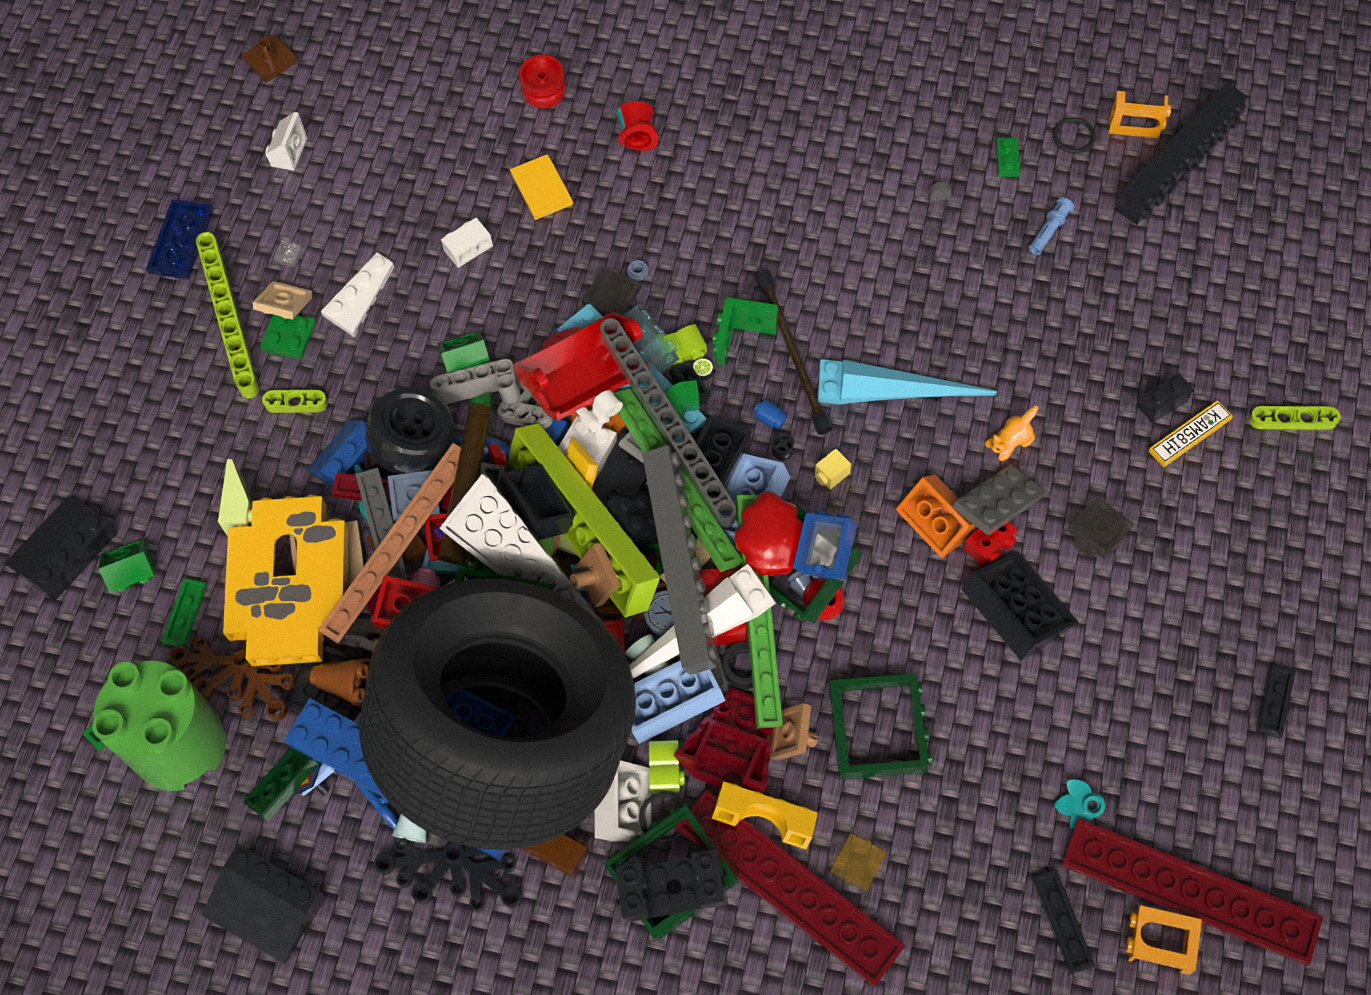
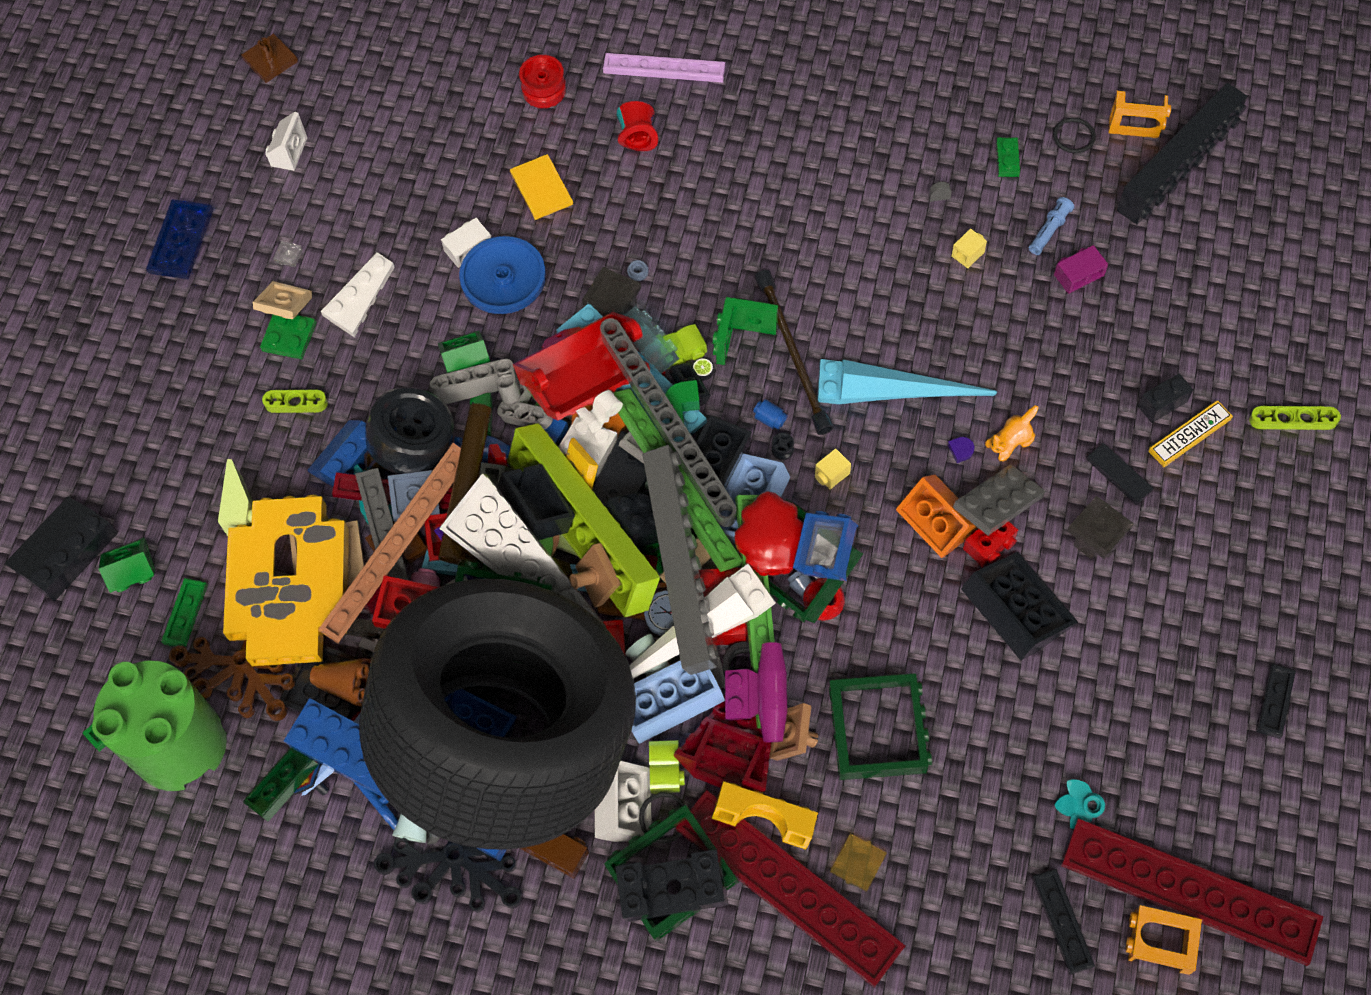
lime beam [196,232,260,399] -> none
black slope [202,844,326,964] -> none
none -> blue dish [459,236,546,314]
none -> lavender tile [603,53,725,83]
none -> magenta plate [725,642,787,742]
none -> dark purple tile [948,437,975,463]
none -> light yellow brick [952,229,987,268]
none -> magenta brick [1054,245,1108,294]
none -> black tile [1087,443,1154,505]

